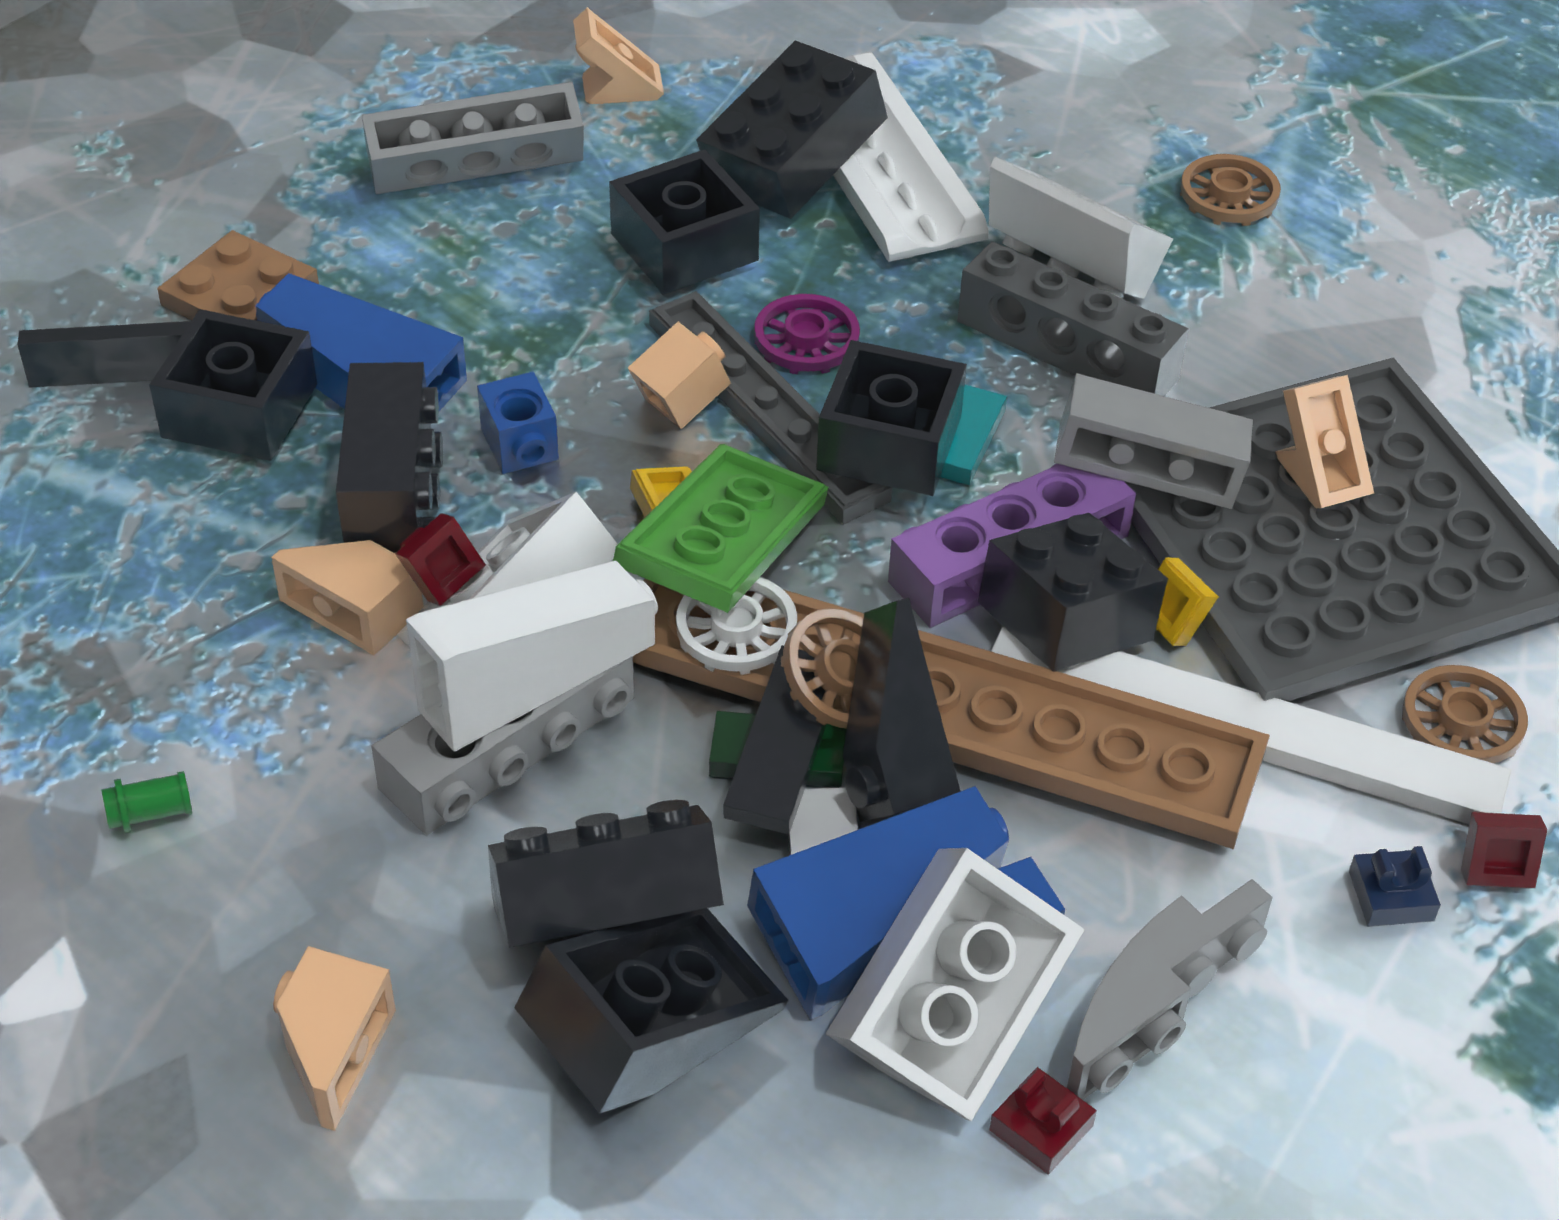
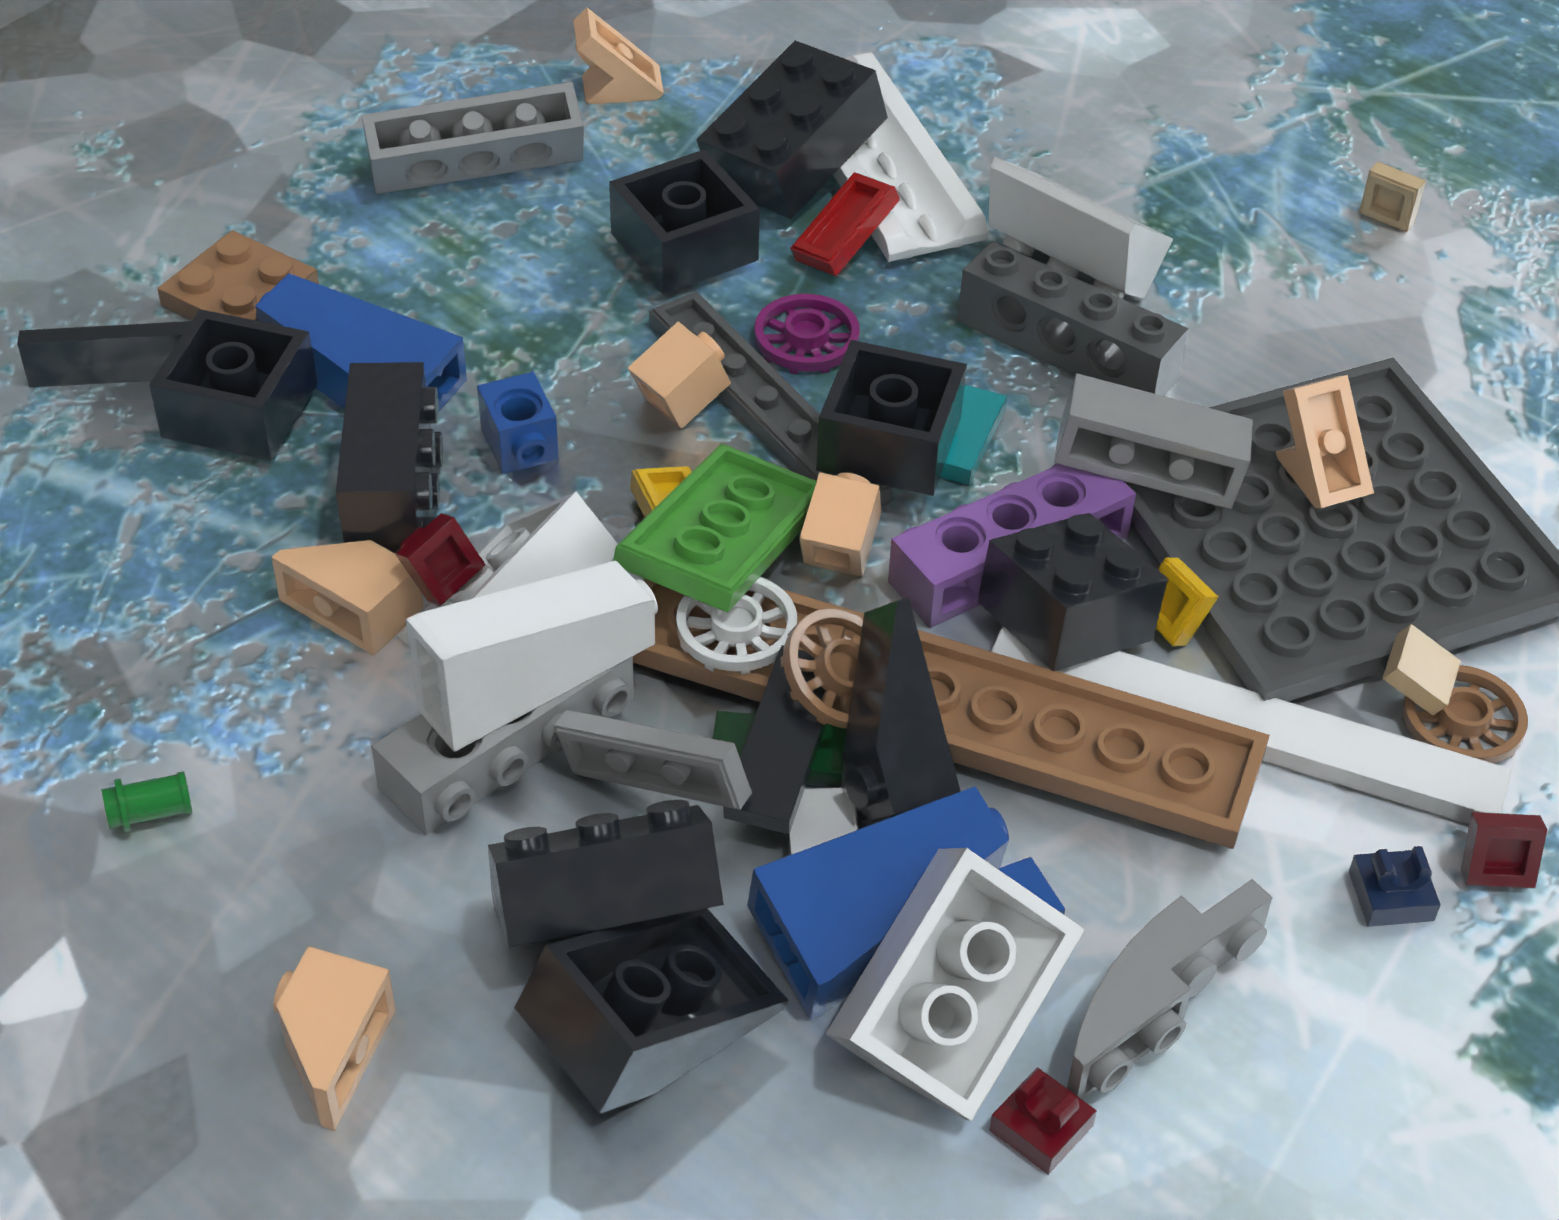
medium nougat wheel [1180,154,1281,226] -> none
none -> light grey tile [554,710,752,810]
none -> red tile [790,172,900,277]
none -> light nougat brick [800,472,882,577]
none -> tan tile [1359,161,1426,232]
none -> tan tile [1382,624,1461,716]

